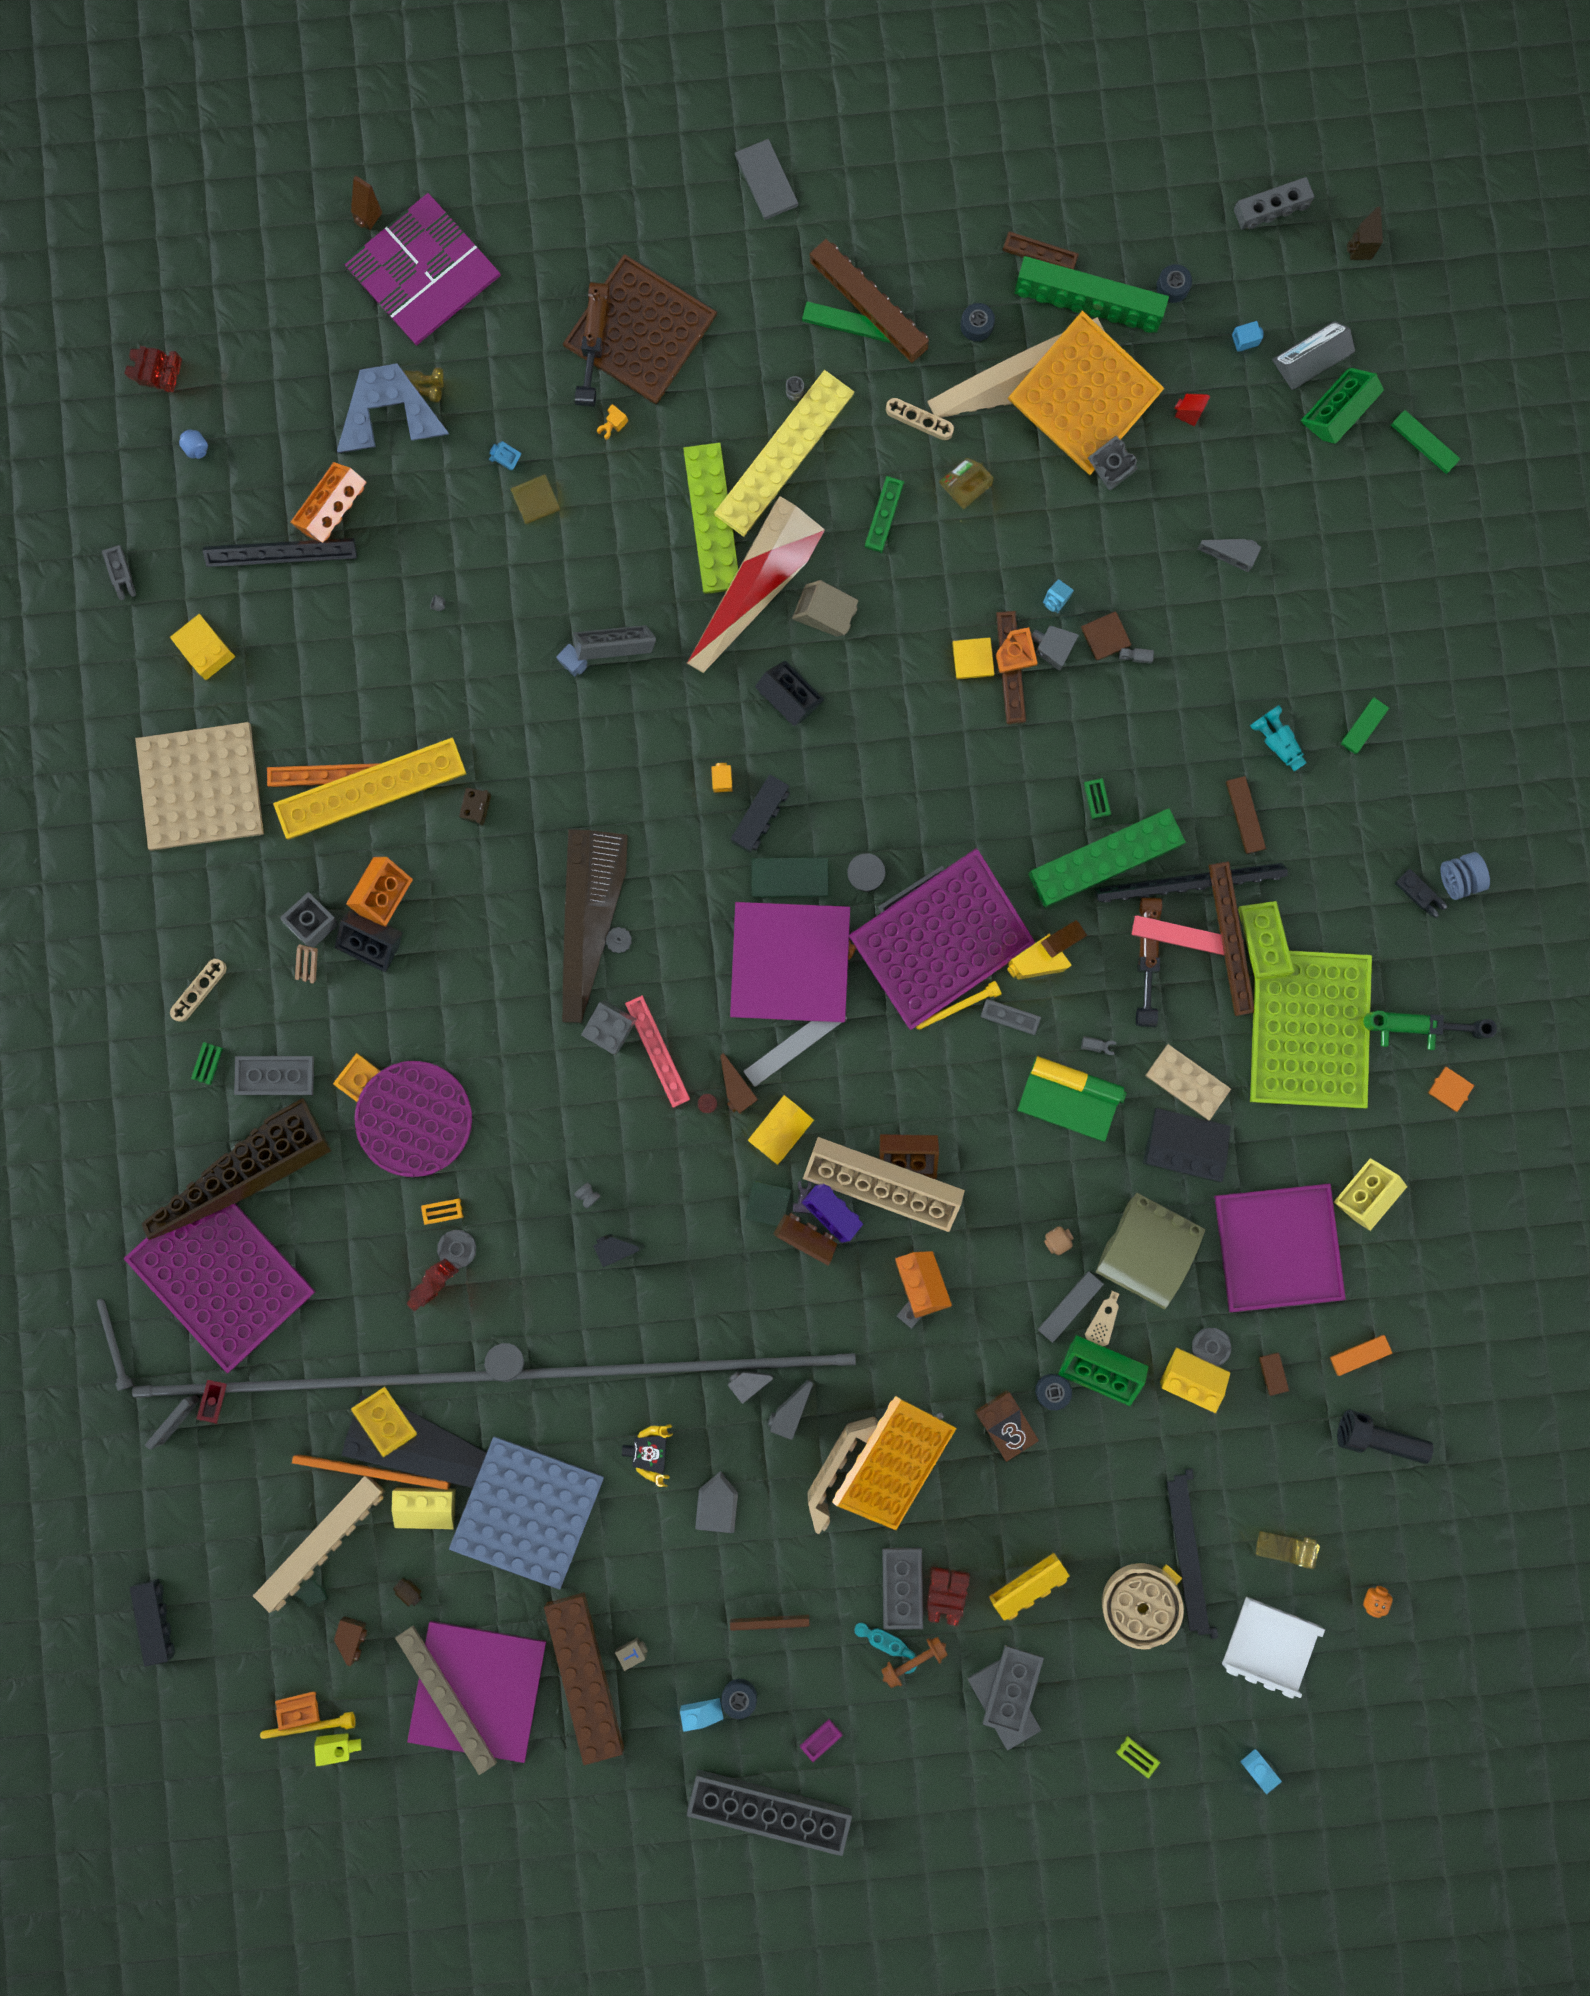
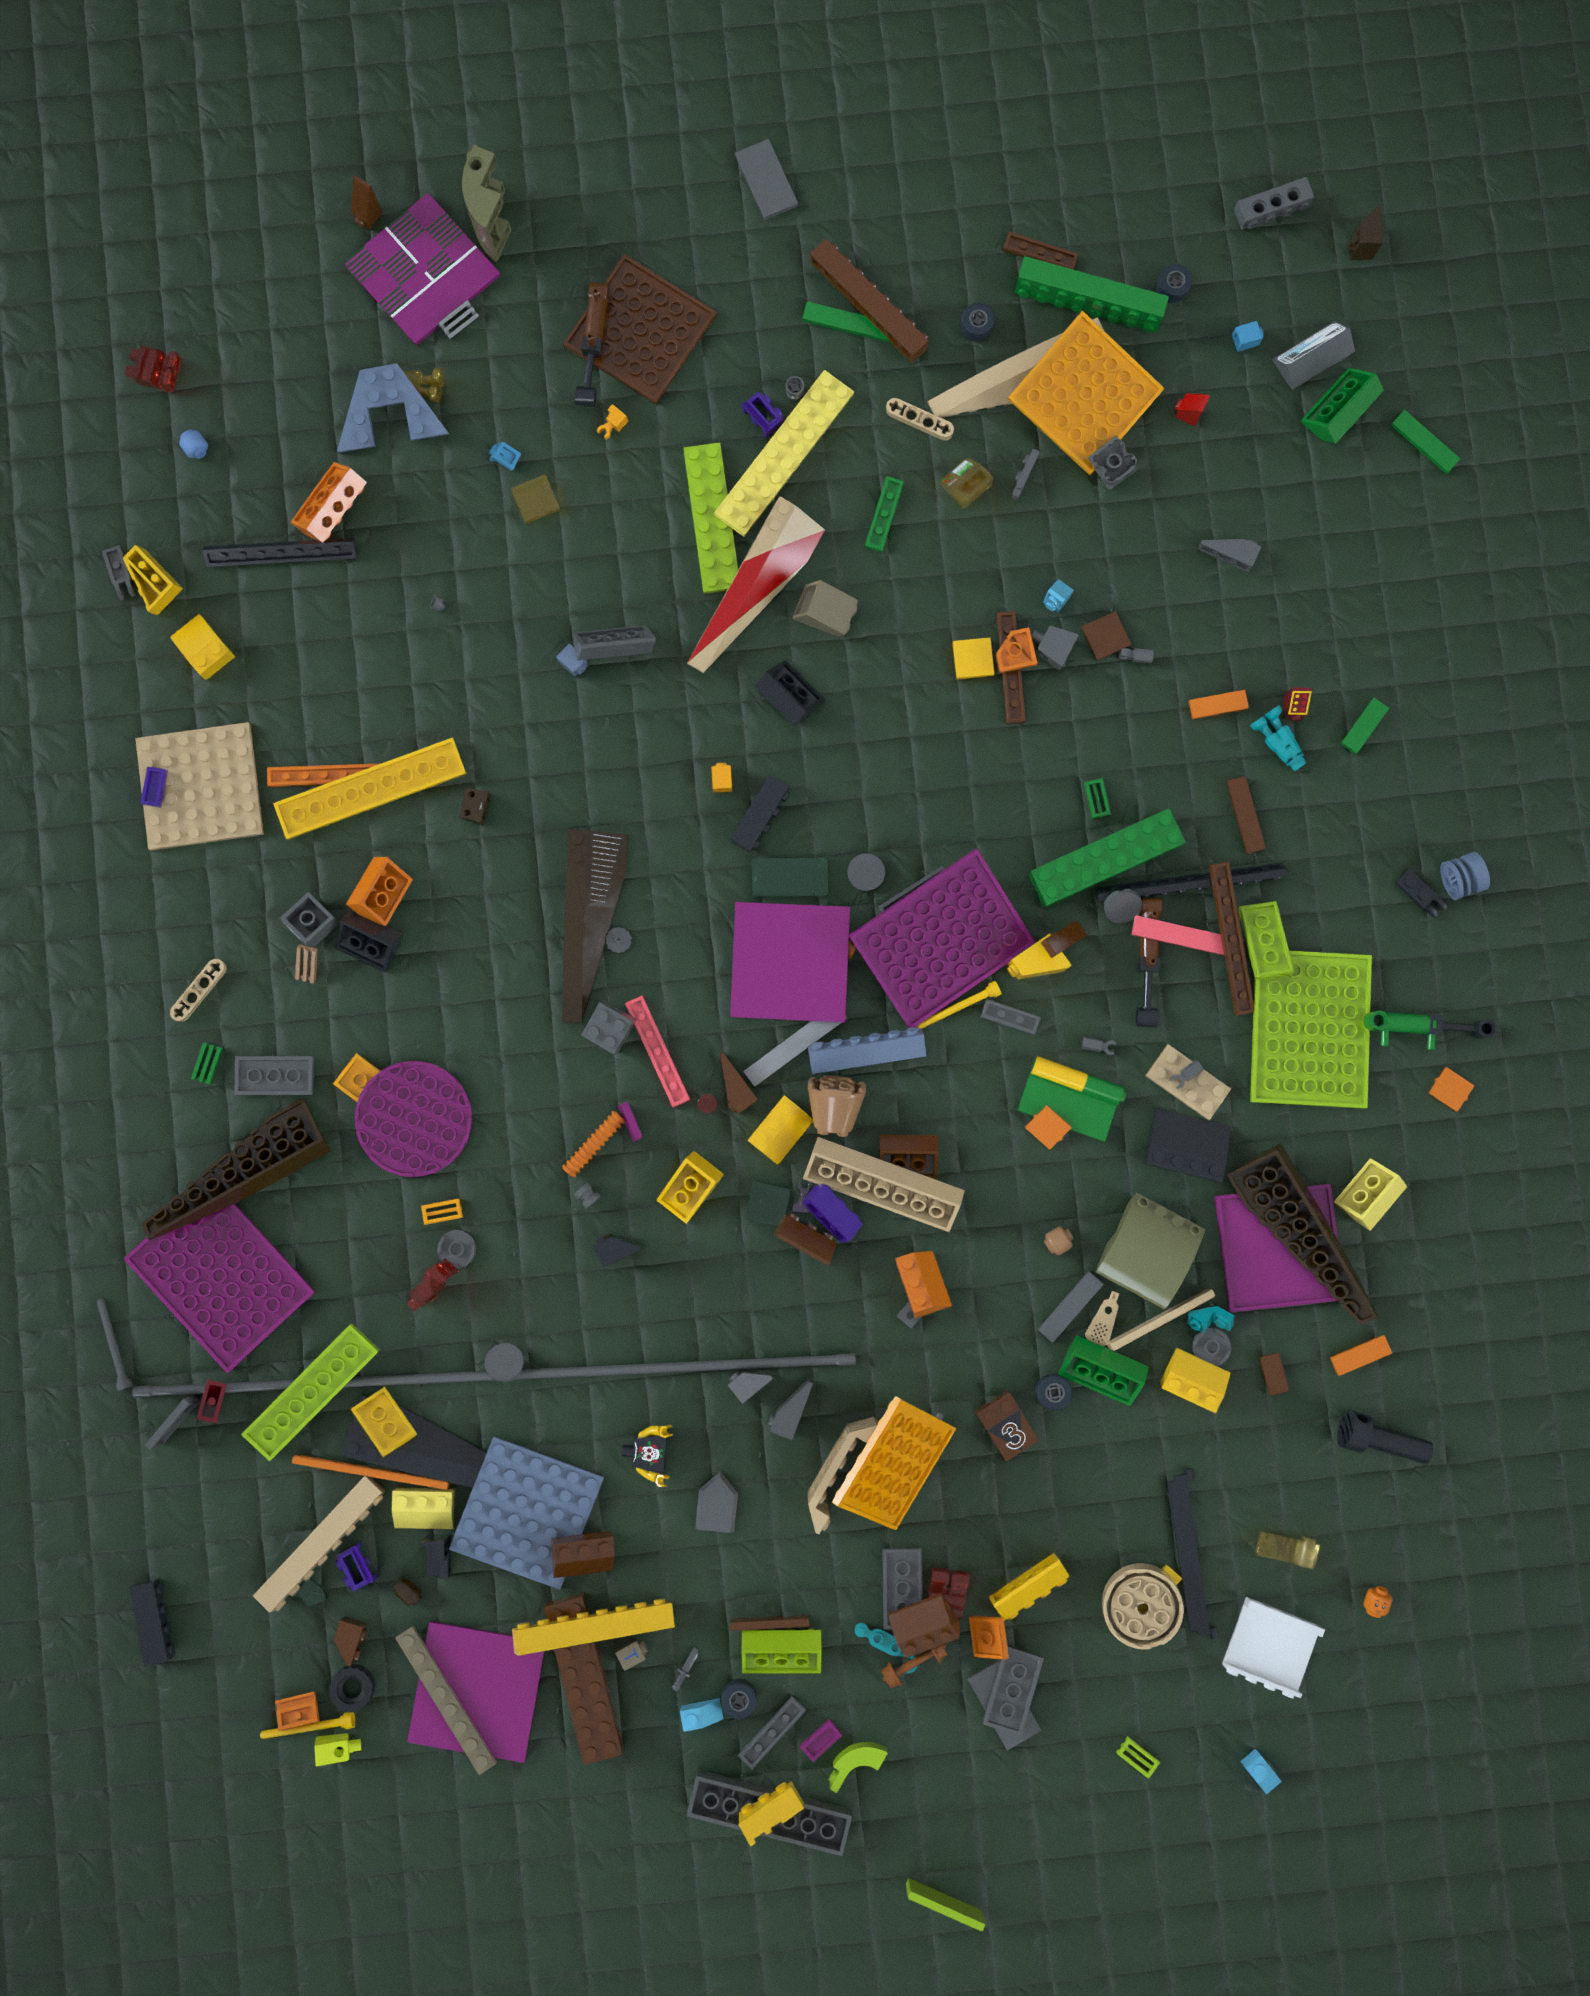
none -> yellow wedge [123,545,183,615]
none -> dark purple tile [140,767,168,808]
none -> lime plate [241,1323,380,1461]
none -> black tyre [329,1664,376,1712]
none -> dark purple window [336,1542,378,1591]
none -> black panel [420,1534,451,1578]
none -> light grey tile [438,300,479,339]
none -> olive slope [462,144,511,263]
none -> yellow brick [512,1599,675,1656]
none -> reddish brown slope [551,1531,615,1578]
none -> orange piece [562,1111,625,1178]
none -> magenta tile [618,1102,642,1142]
none -> yellow slope [657,1151,724,1224]
none -> dark grey piece [672,1647,698,1691]
none -> dark grey tile [738,1695,806,1770]
none -> yellow wedge [738,1781,804,1846]
none -> dark purple window [742,391,783,438]
none -> lime slope [742,1629,821,1673]
none -> sand blue brick [808,1027,926,1074]
none -> medium nougat cone [808,1075,866,1137]
none -> lime arch [828,1742,888,1793]
none -> reddish brown slope [888,1593,960,1658]
none -> lime tile [906,1878,985,1931]
none -> orange tile [969,1615,1009,1660]
none -> dark grey hinge [1011,449,1040,500]
none -> orange piece [1025,1105,1072,1149]
none -> dark grey tile [1104,889,1143,923]
none -> tan tile [1106,1289,1215,1351]
none -> dark grey bar [1169,1060,1204,1089]
none -> teal slope [1187,1306,1235,1333]
none -> orange tile [1188,690,1249,720]
none -> dark brown wedge [1226,1143,1378,1326]
none -> dark red slope [1283,687,1312,722]

